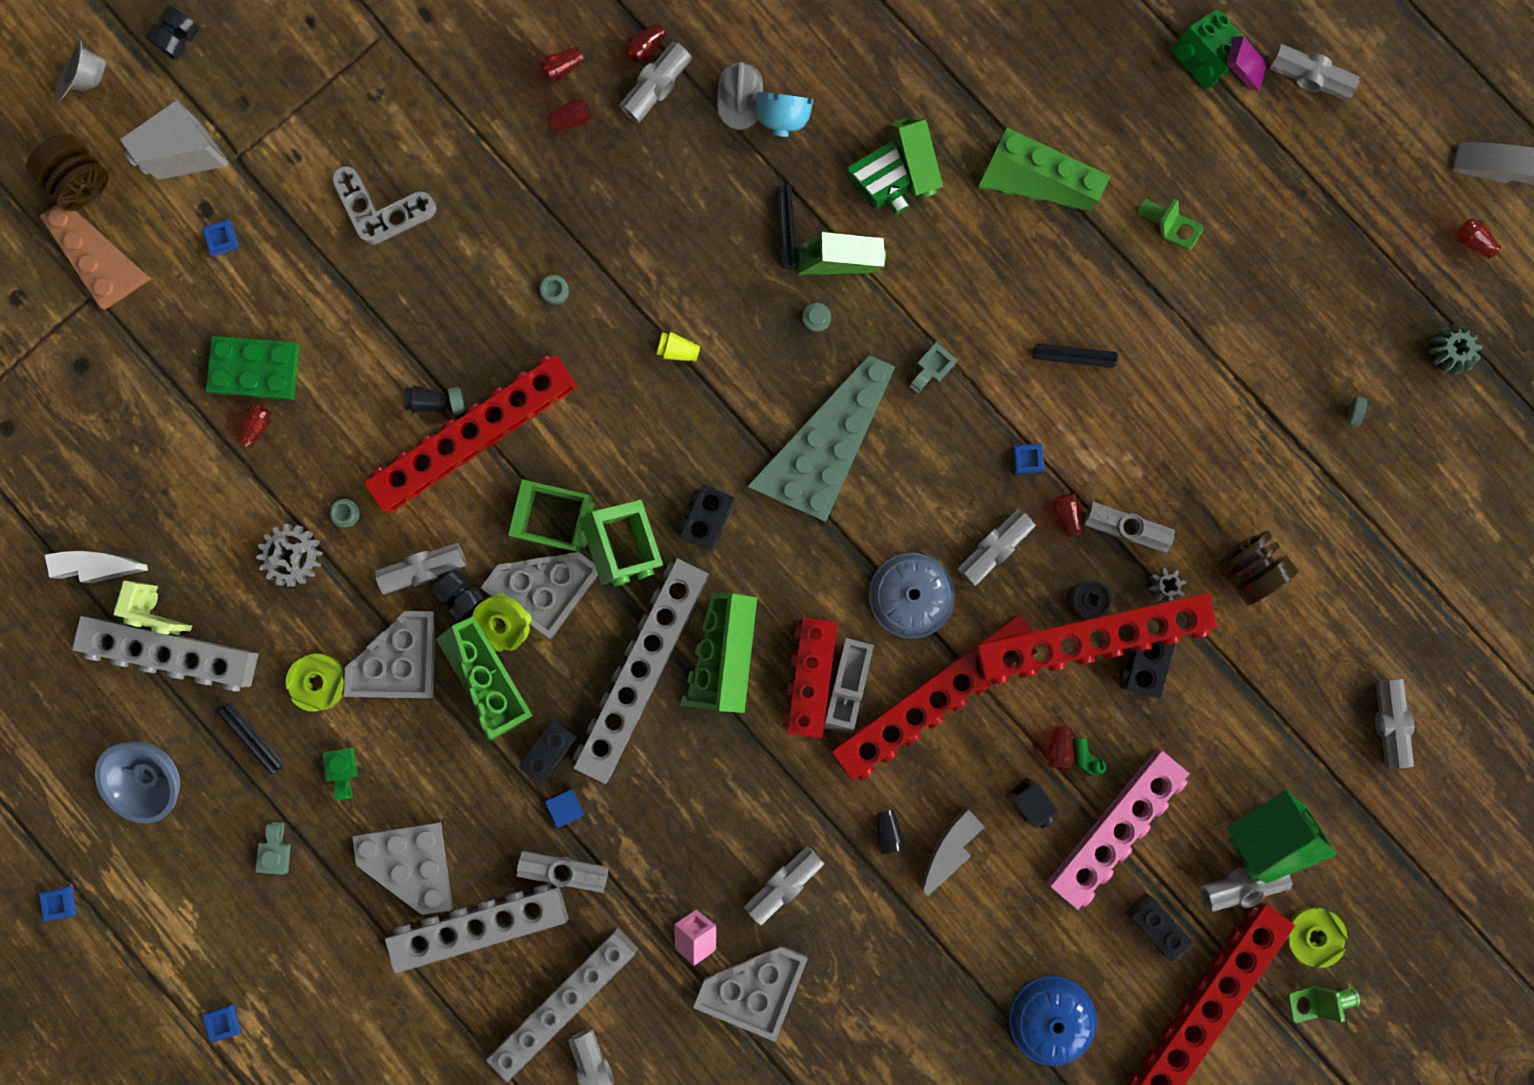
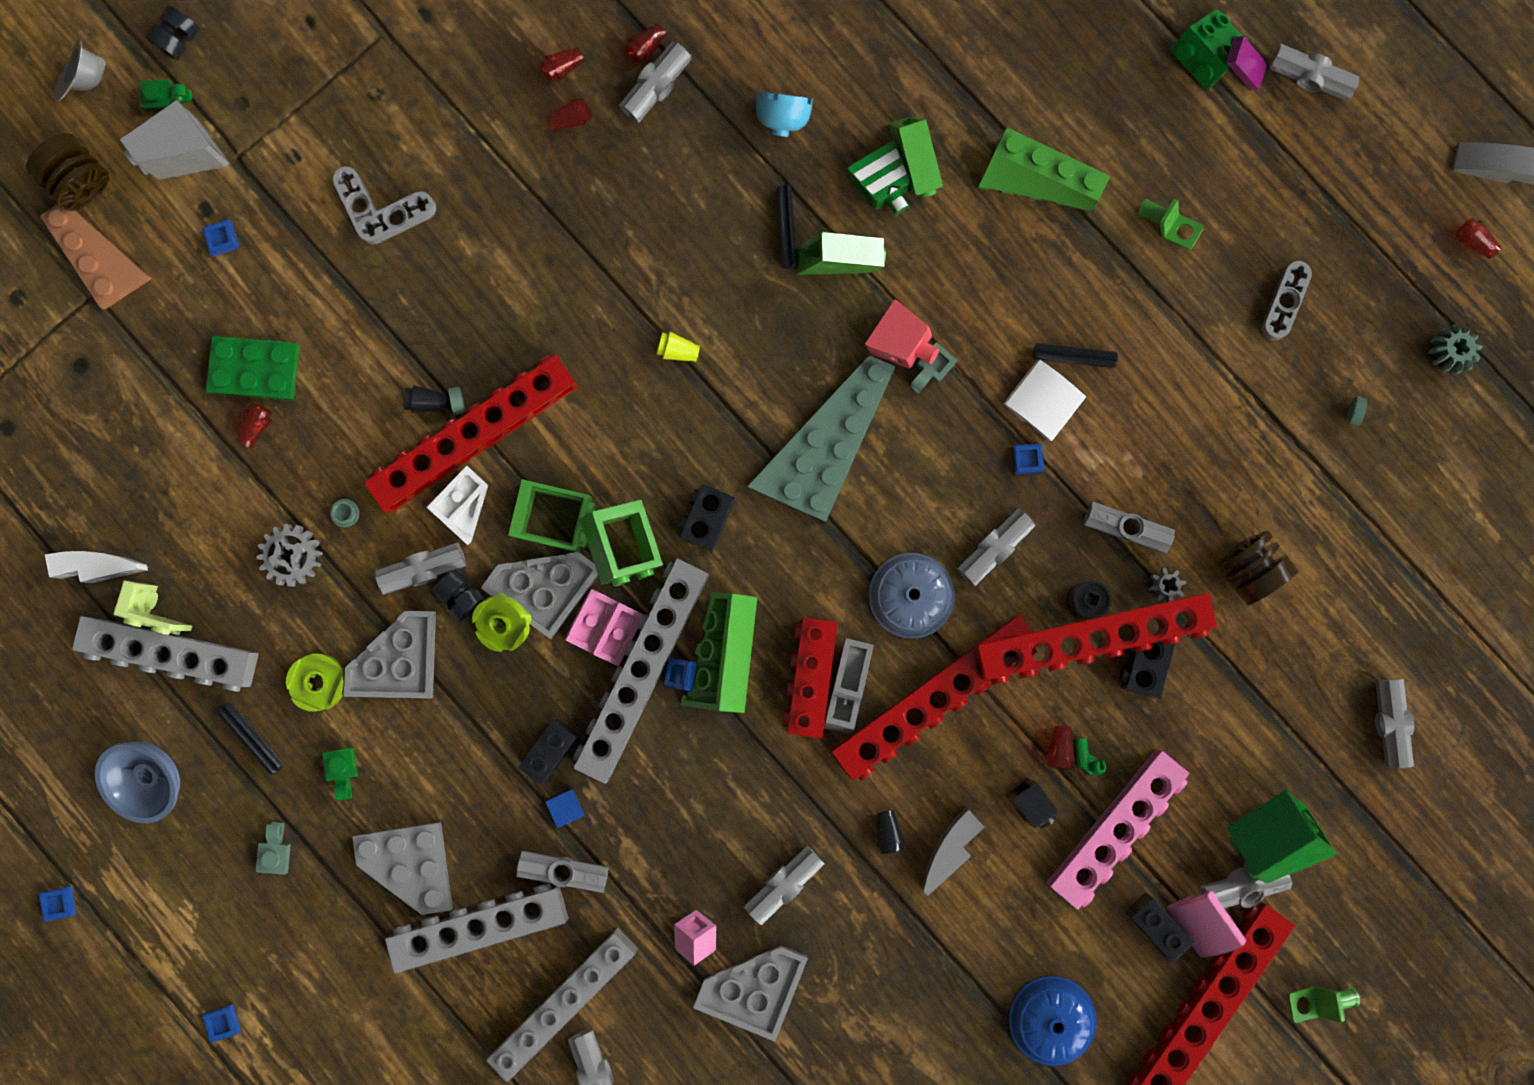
bright green wedge [436,616,532,741] -> none
sand green tile [540,275,569,305] -> none
light grey piece [717,62,763,129] -> none
sand green plate [803,303,831,332] -> none
clear red cone [1052,492,1084,537] -> none
lime plate [1286,906,1347,968] -> none
none -> green plate [140,79,192,112]
none -> white wing [427,466,488,545]
none -> bright pink slope [565,588,644,666]
none -> blue tile [664,658,697,691]
none -> coral torso [865,300,939,368]
none -> white slope [1003,360,1086,441]
none -> bright pink slope [1166,891,1246,957]
none -> light grey beam [1261,261,1312,341]

